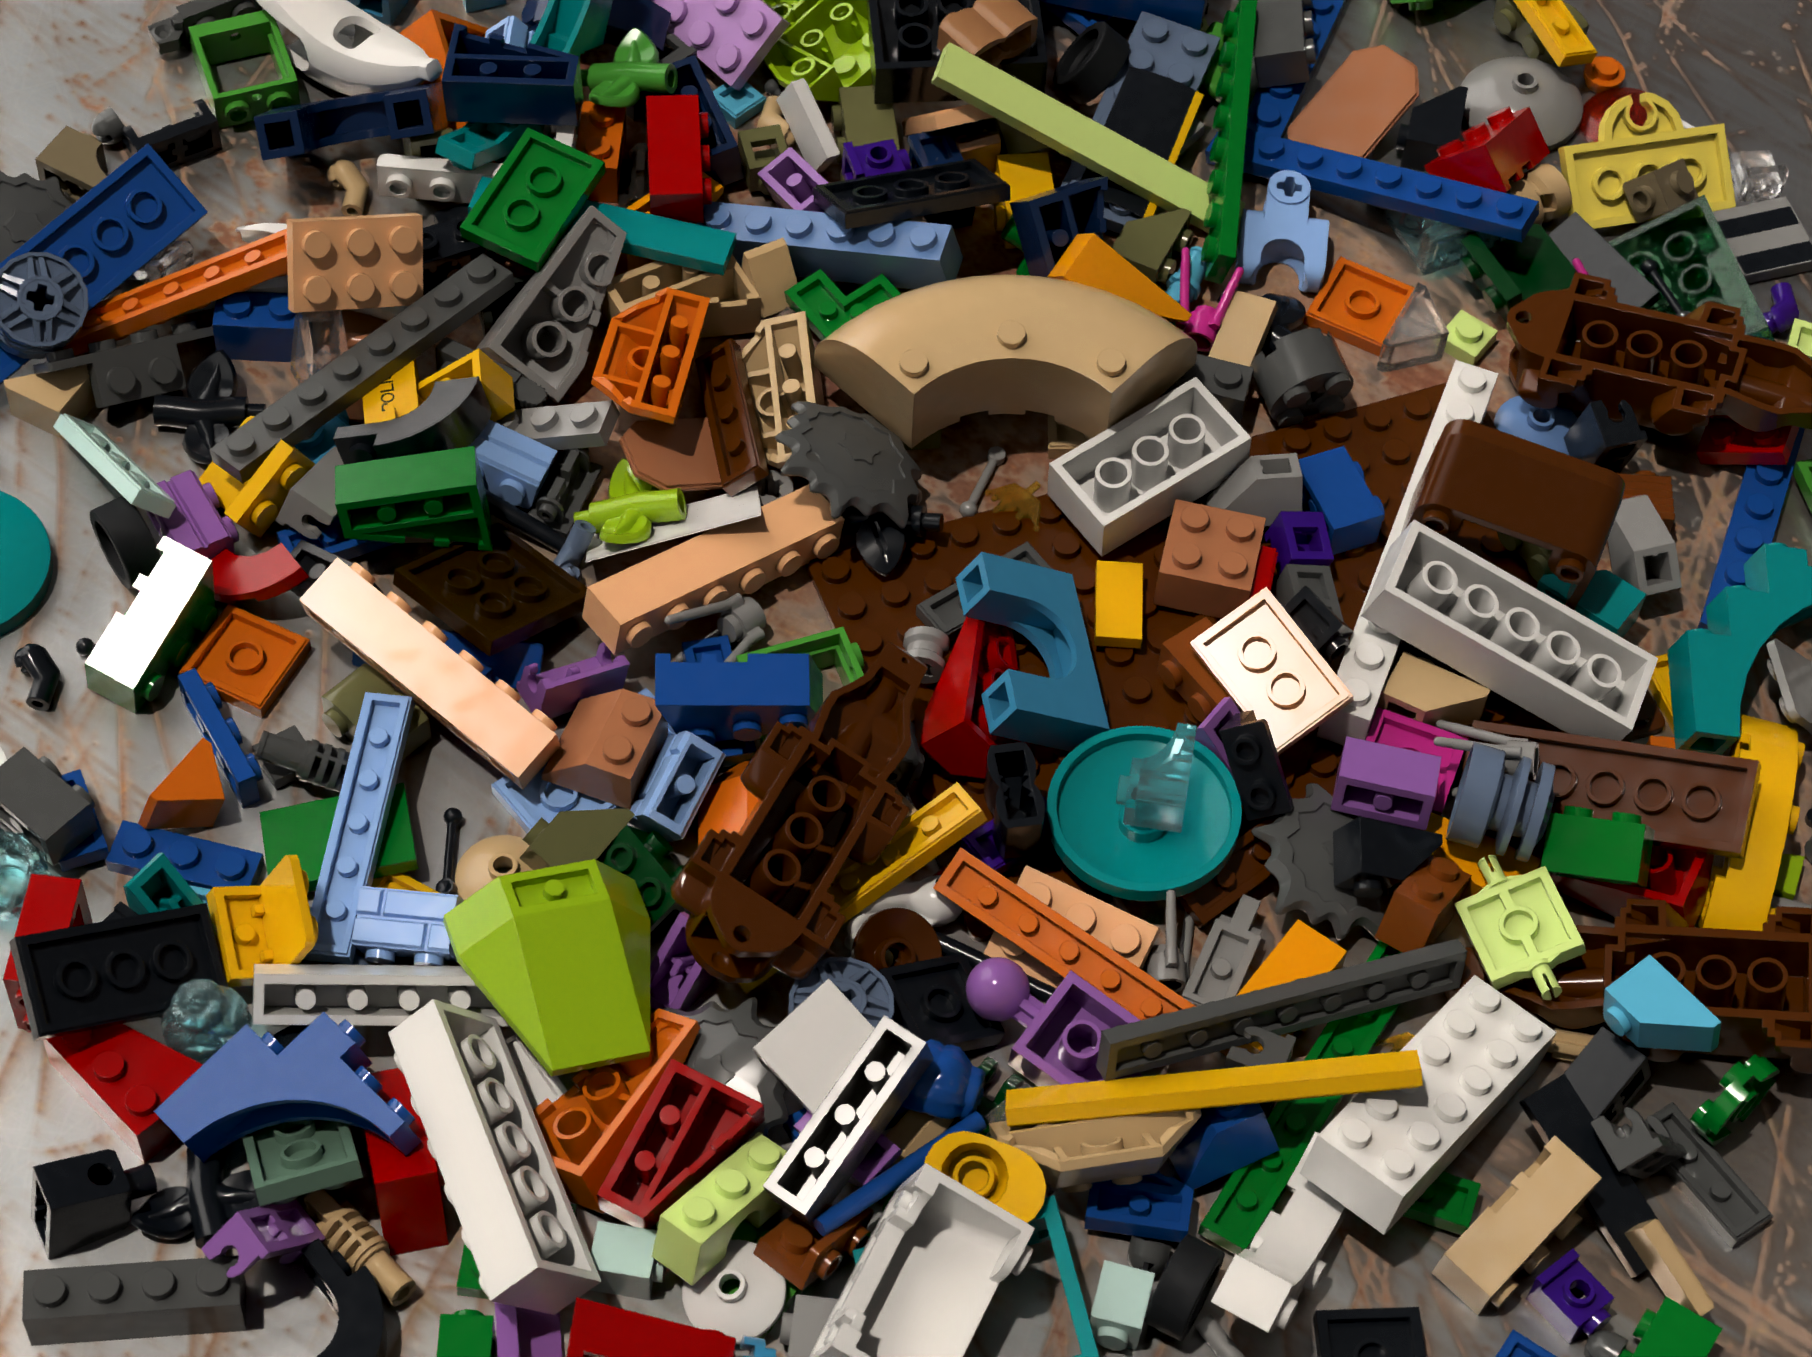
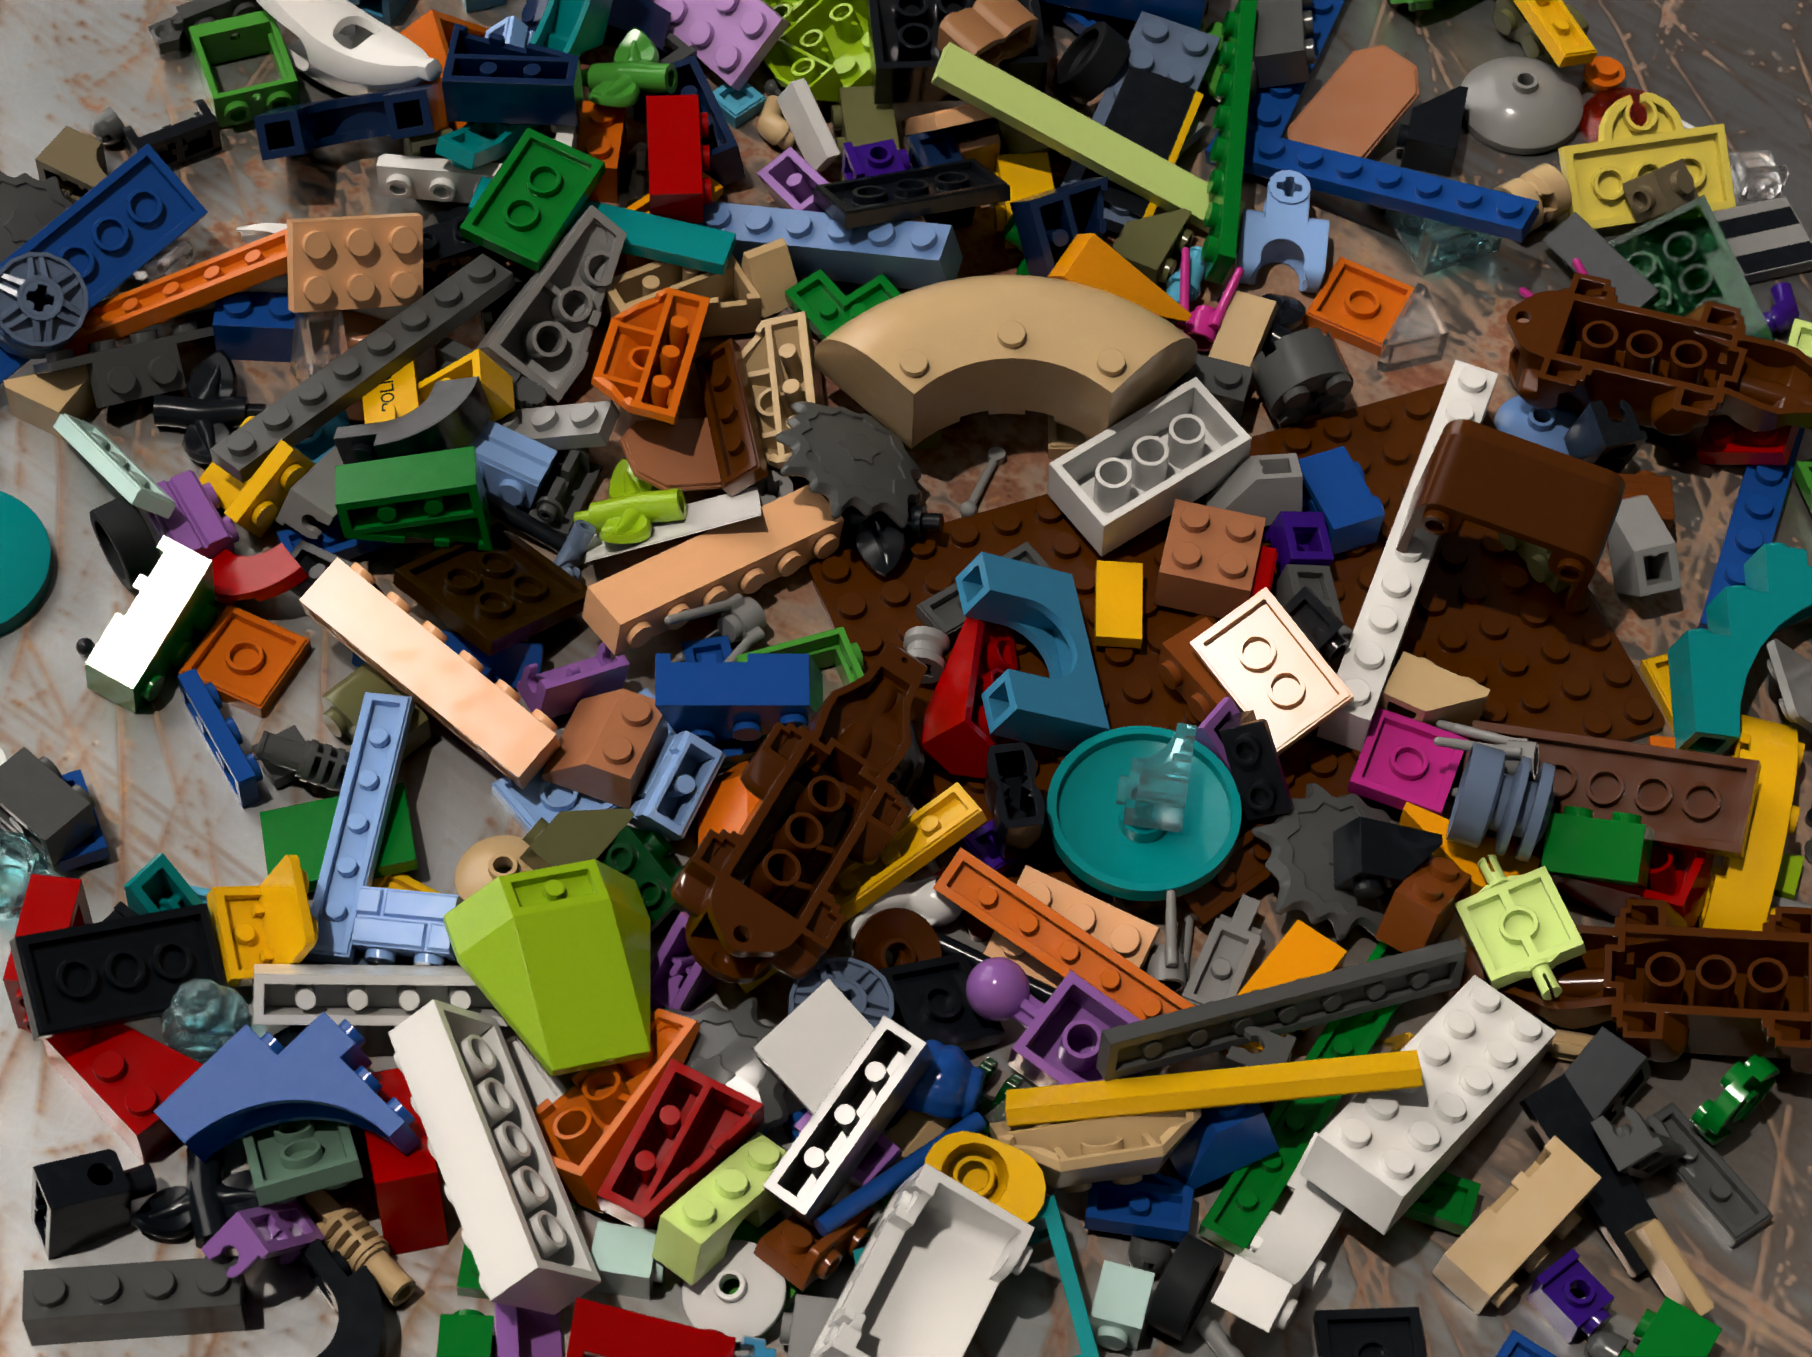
black arm [14,644,60,711] -> none
blue plate [105,820,265,889] -> none
orange slope [138,738,225,829] -> none
tan arm [327,160,369,216] -> none
black hinge [436,807,463,895] -> none
olive brick [738,124,788,195] -> none
clear yellow piece [984,481,1042,532] -> none
medium lavender brick [1330,736,1441,831] -> none
white brick [1361,520,1658,741] -> none
red wedge [1424,107,1550,193] -> none
yellowish green plate [1435,309,1498,365] -> none
dark green bracket [1459,224,1576,323] -> none
teal slope [1536,570,1647,638] -> none
medium azure slope [1603,954,1721,1052] -> none
black hinge [1641,259,1690,317] -> none

